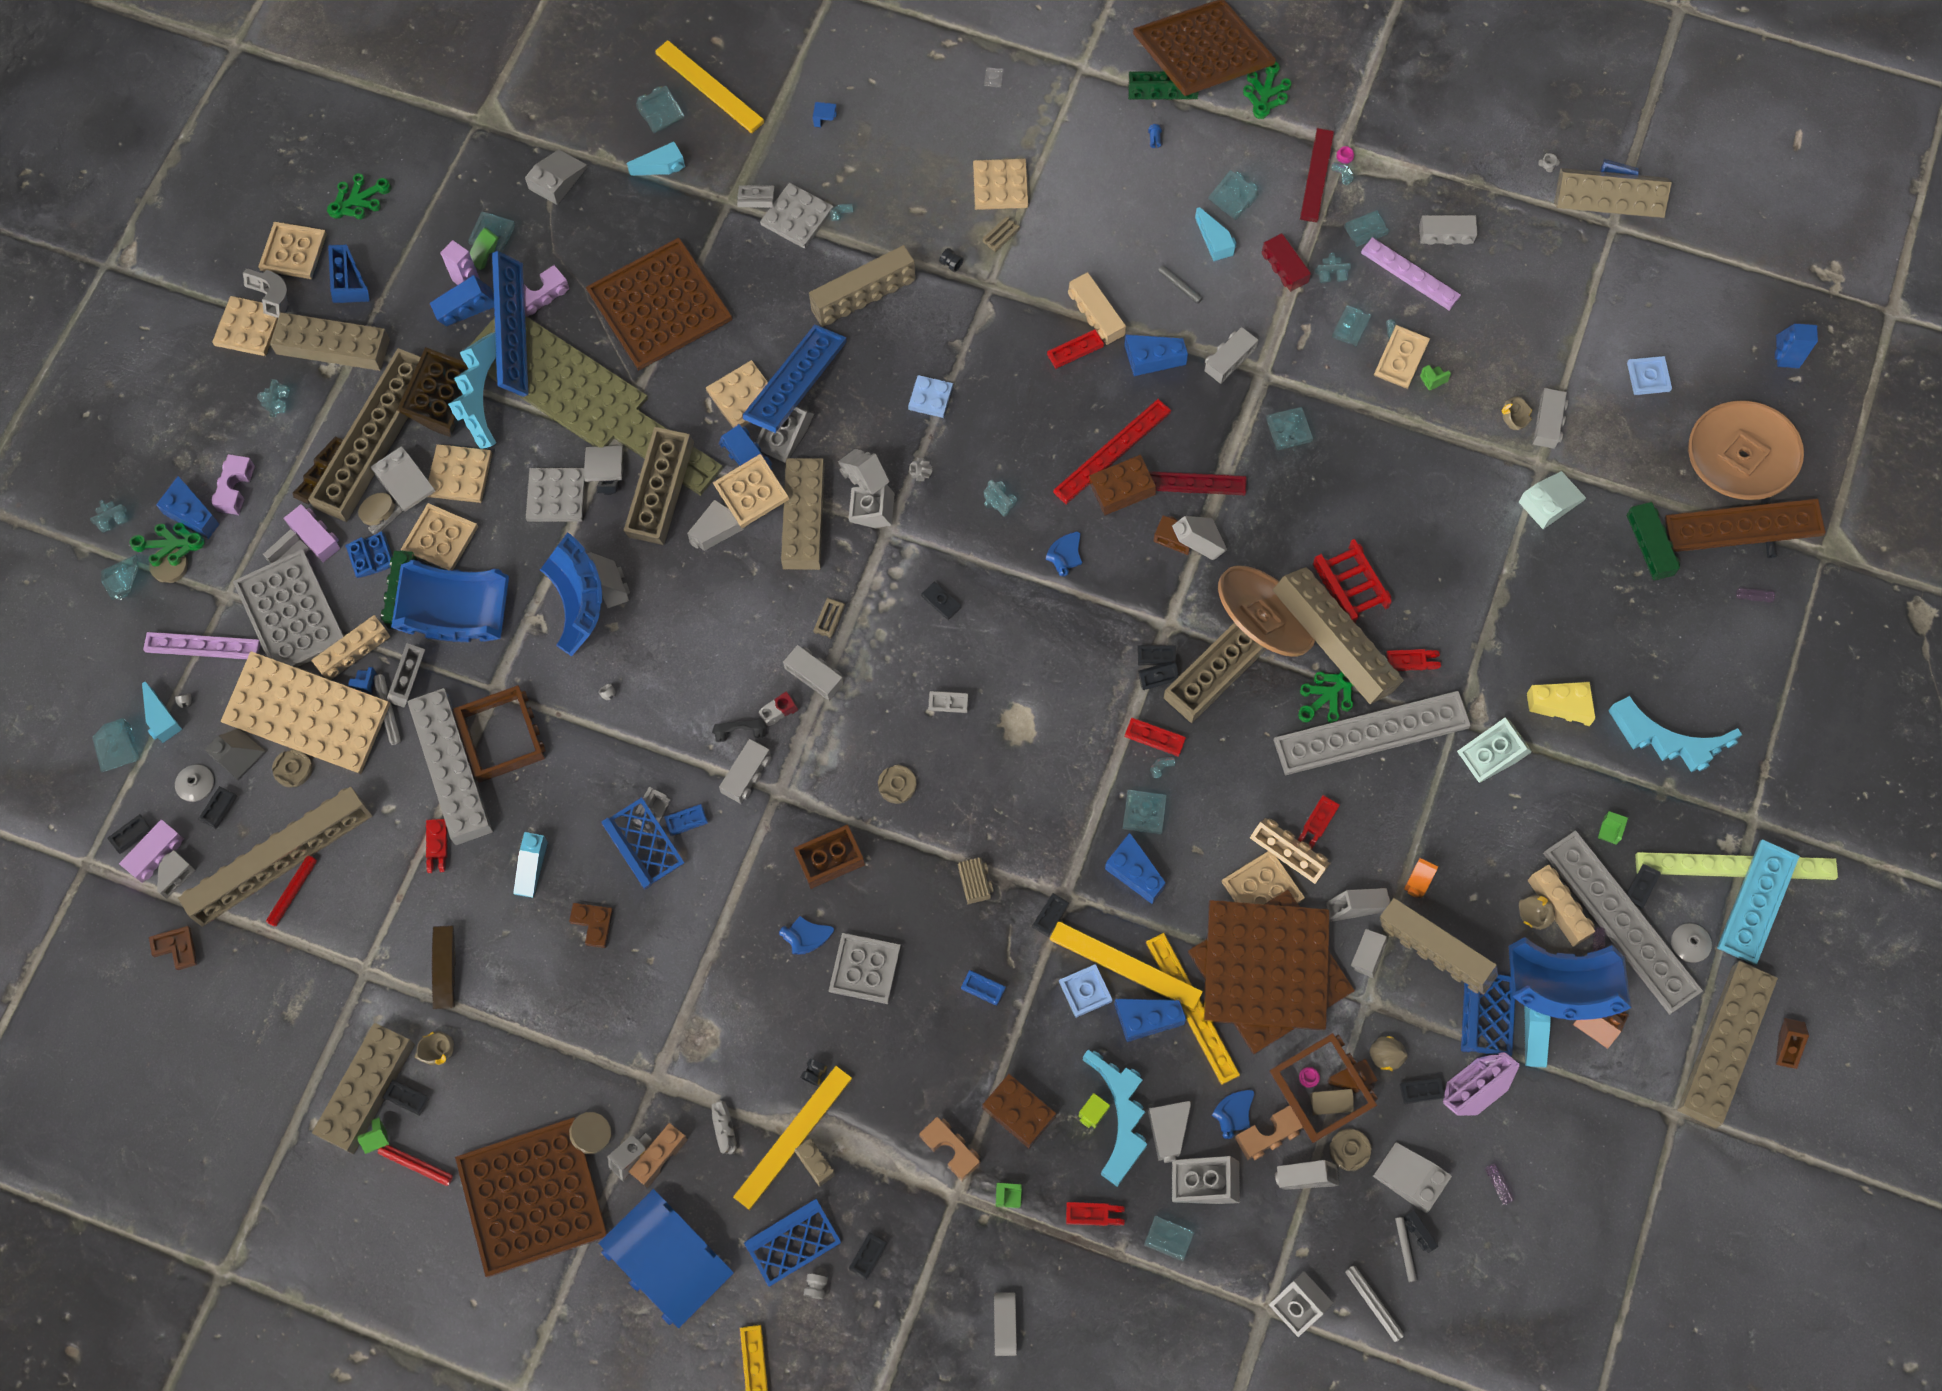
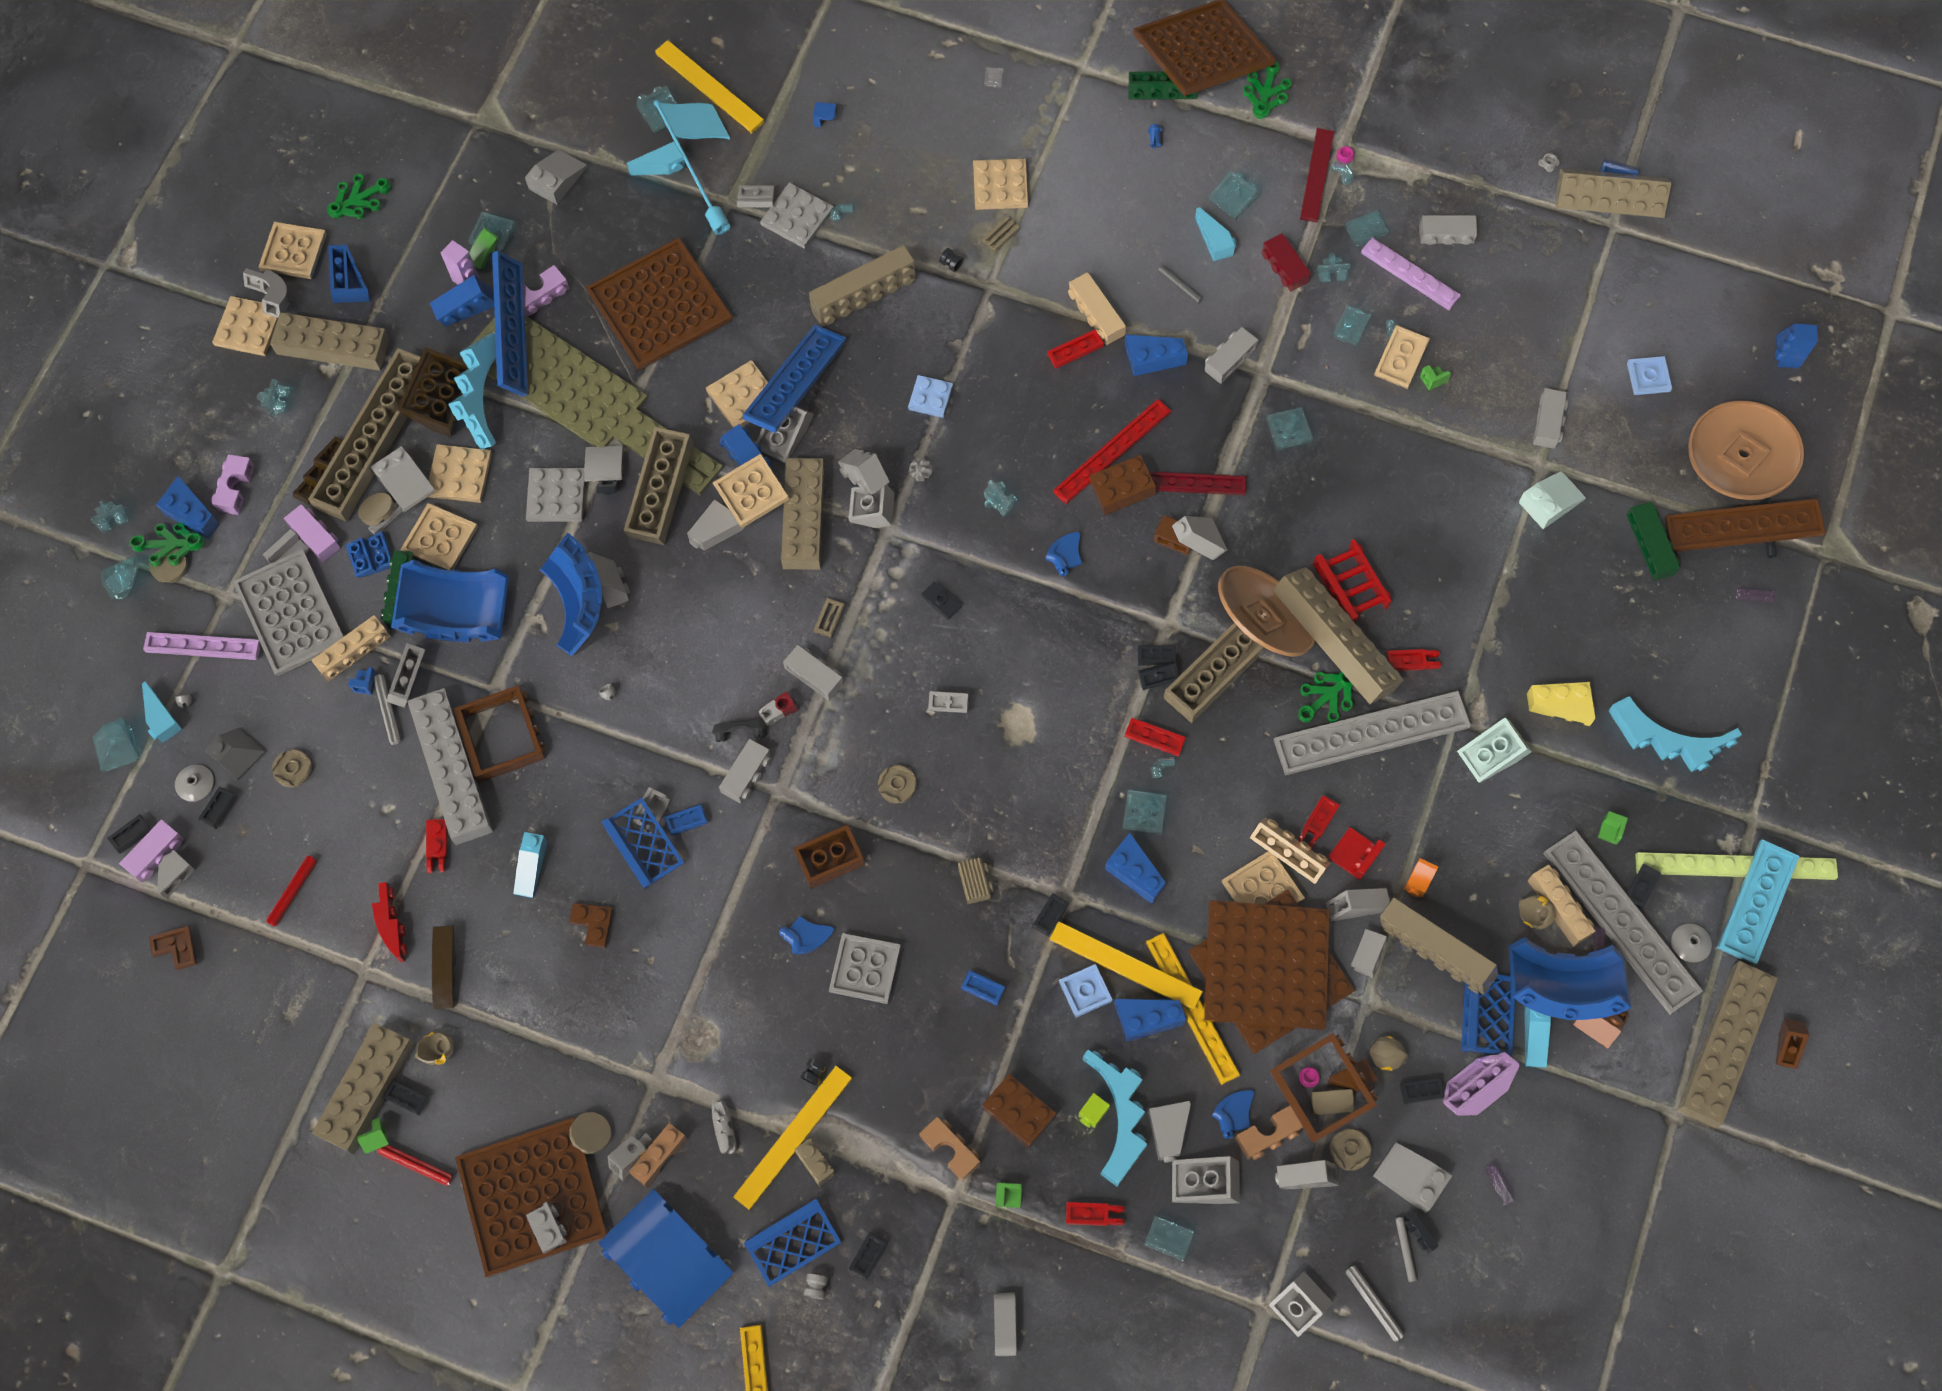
dark tan brick [178,786,373,927] -> none
tan plate [221,651,390,774] -> none
dark tan hair [1502,396,1532,430] -> none
none -> red slope [372,882,407,962]
none -> light grey bracket [526,1202,568,1254]
none -> medium azure flag [653,100,730,235]
none -> red bracket [1328,828,1385,881]

